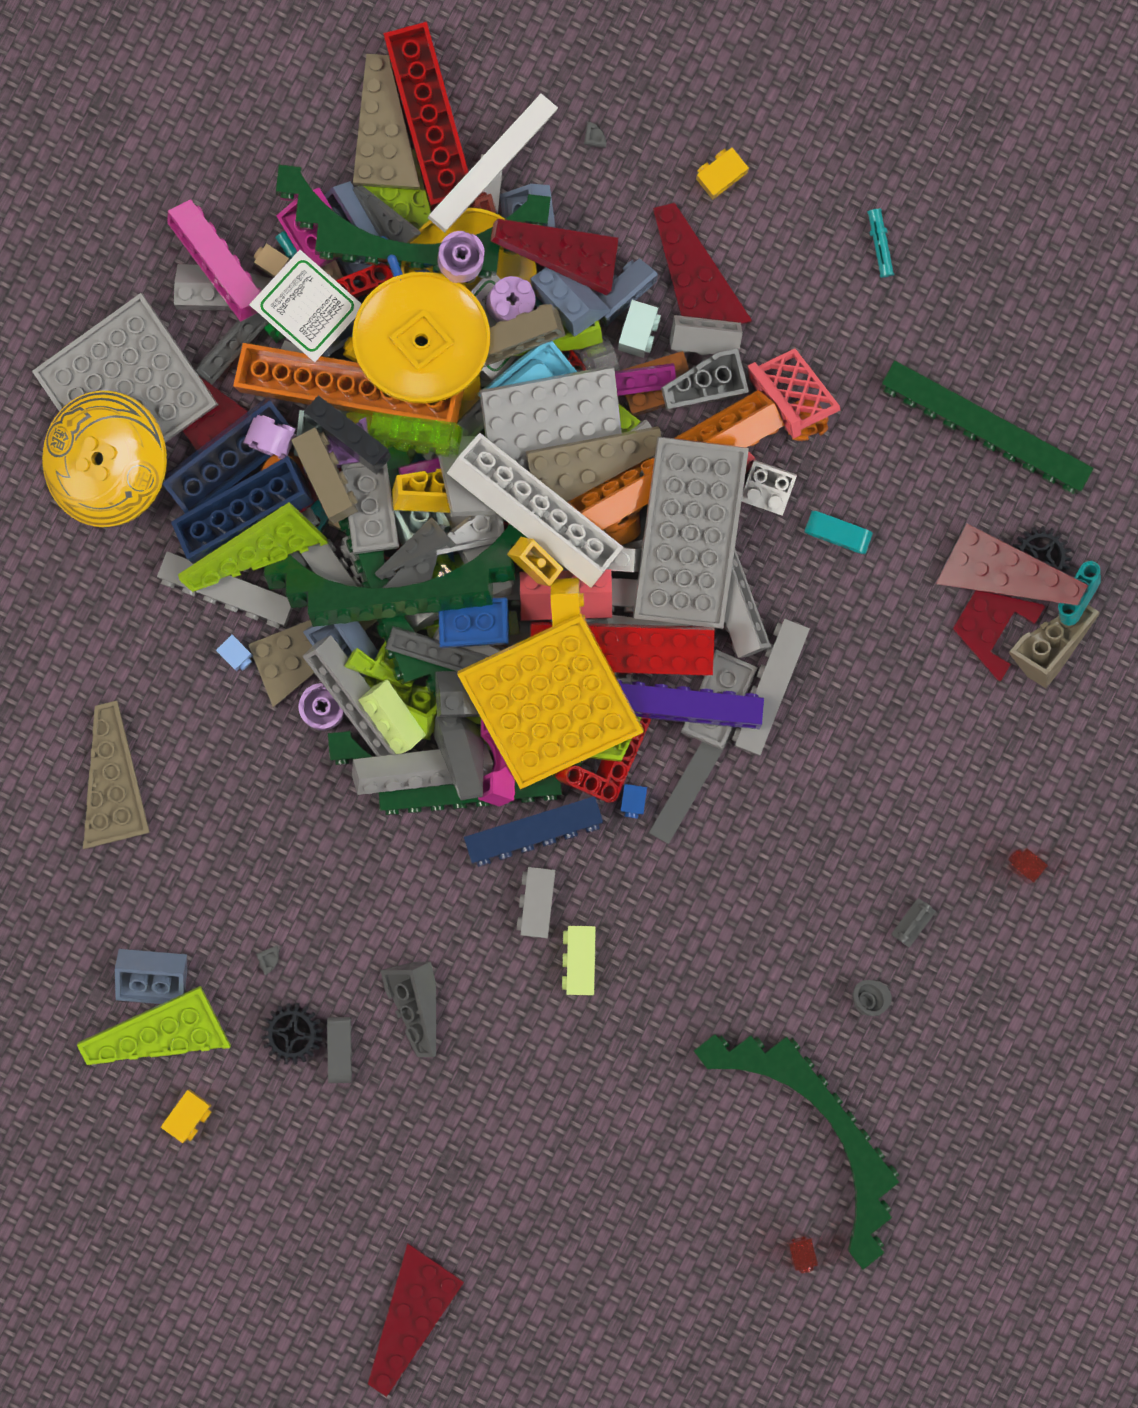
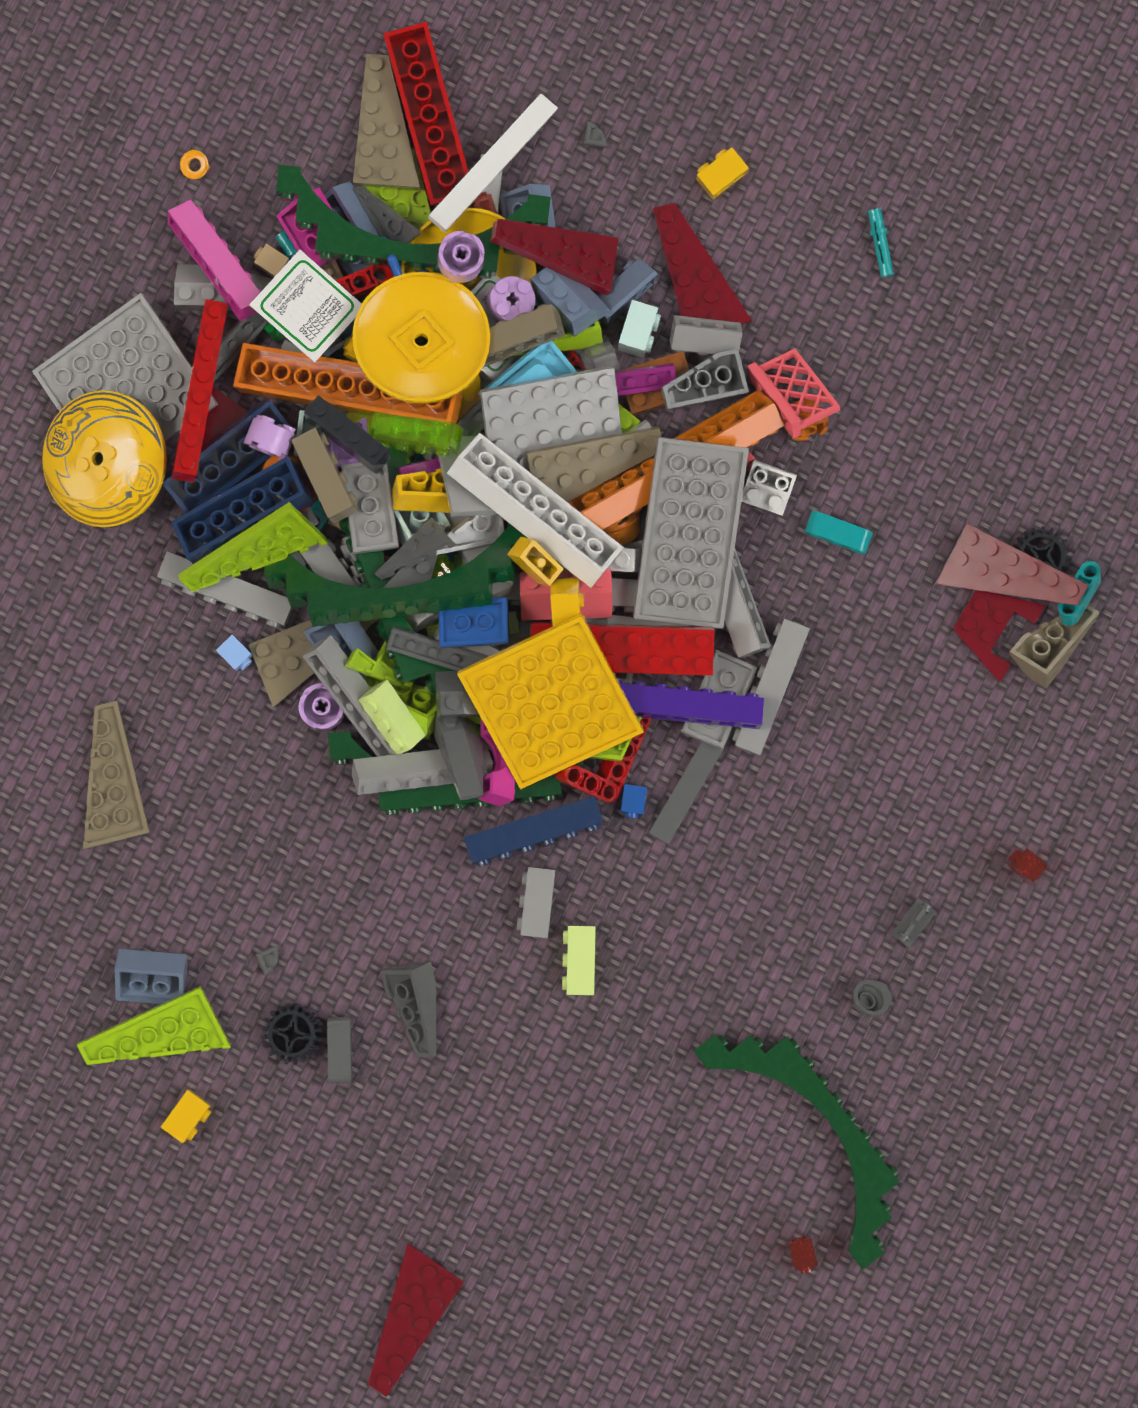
dark green brick [880,360,1094,495] -> none
none -> red brick [171,299,228,483]
none -> light orange piece [180,150,210,179]

